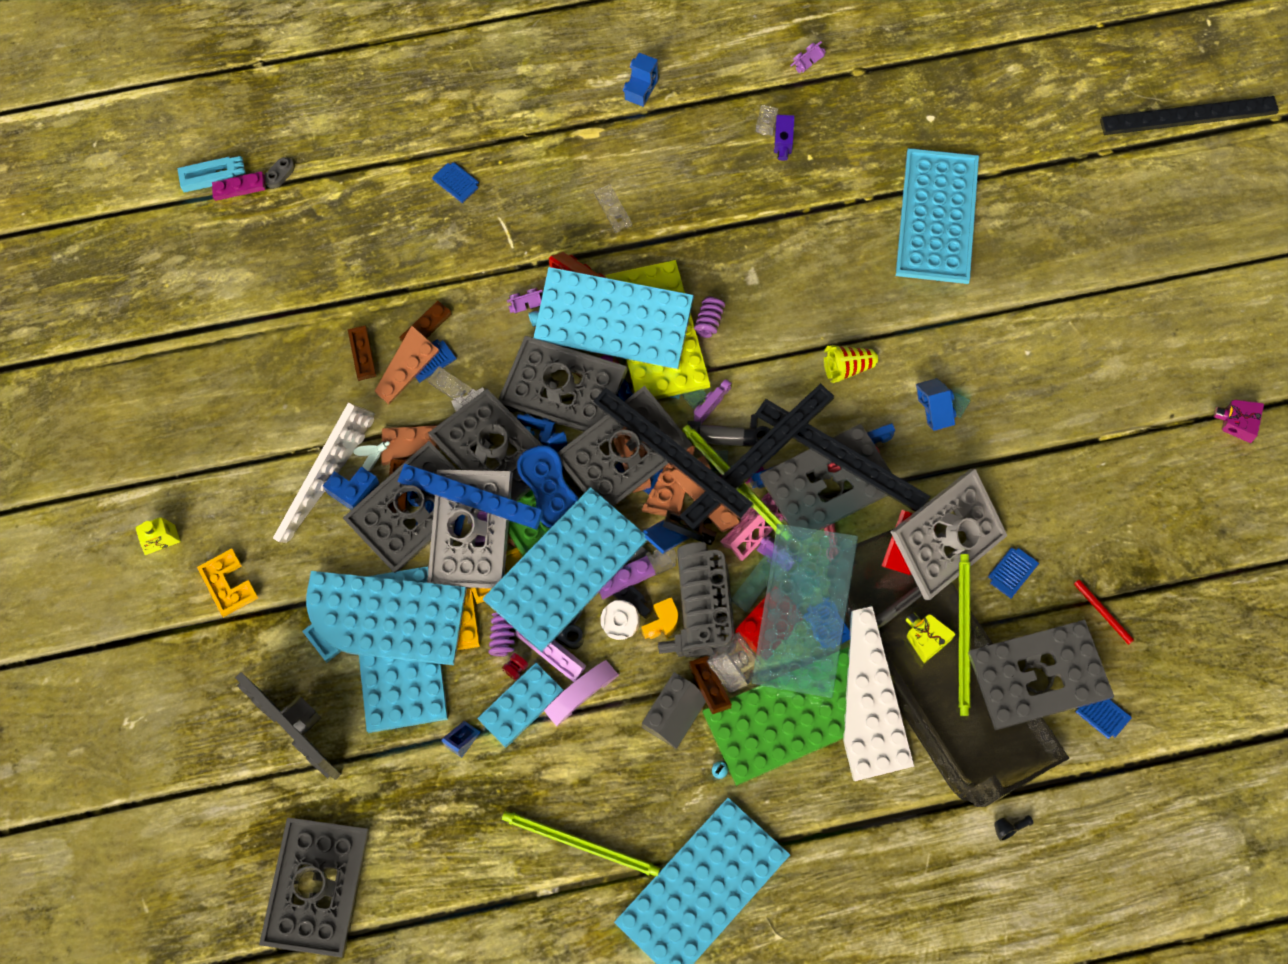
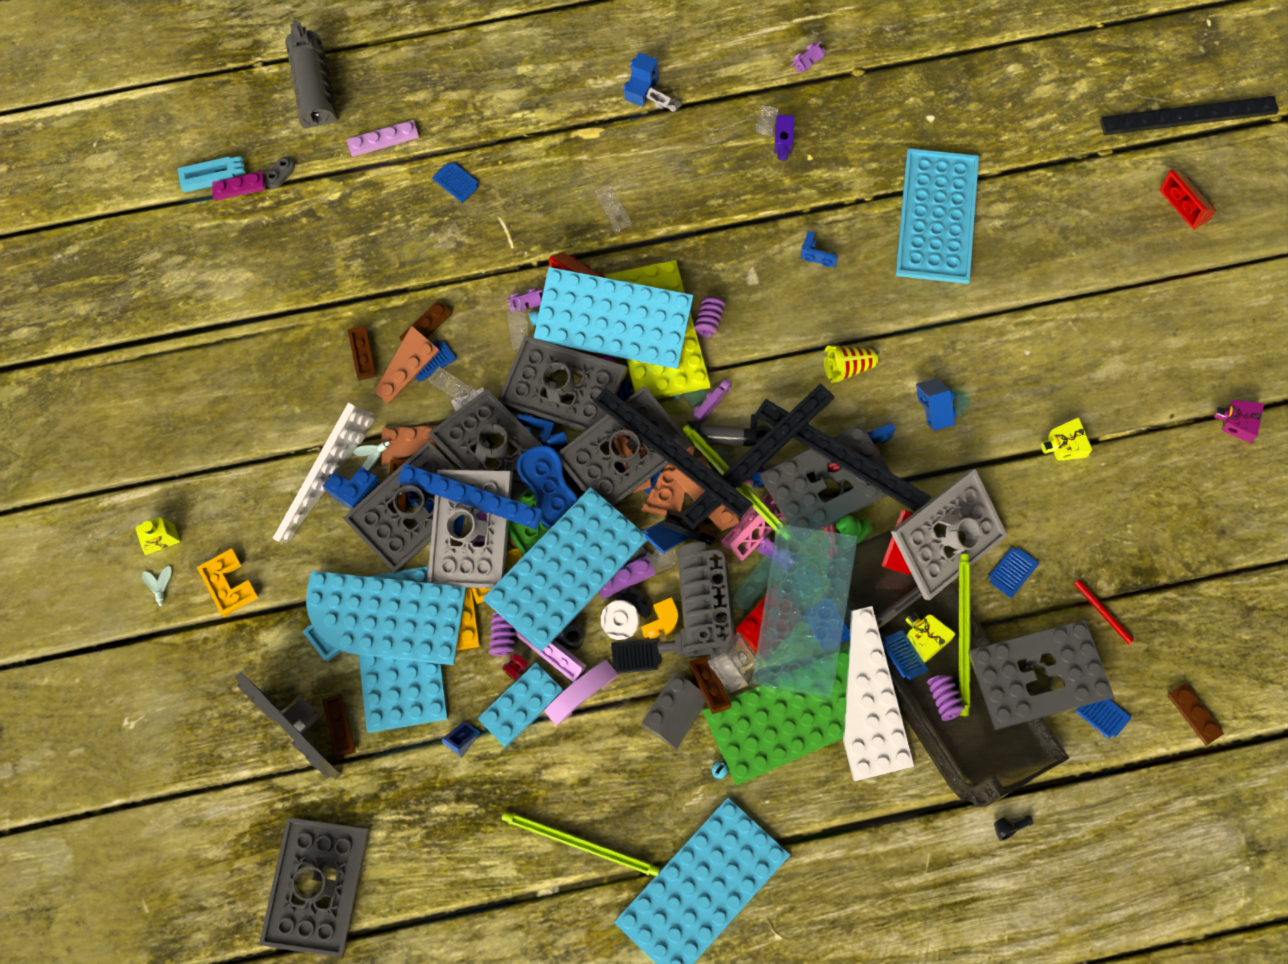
none -> light aqua piece [142,566,172,606]
none -> dark grey piece [285,20,338,128]
none -> reddish brown plate [322,694,356,758]
none -> lavender plate [346,120,419,157]
none -> clear plate [507,299,529,351]
none -> black window [611,638,661,674]
none -> light grey piece [646,88,681,112]
none -> blue bracket [801,231,838,268]
none -> bright green plate [836,515,874,551]
none -> blue window [882,630,929,680]
none -> medium lavender piece [927,675,965,721]
none -> neon yellow torso [1041,418,1092,460]
none -> red slope [1159,169,1216,230]
none -> reddish brown plate [1167,683,1224,746]

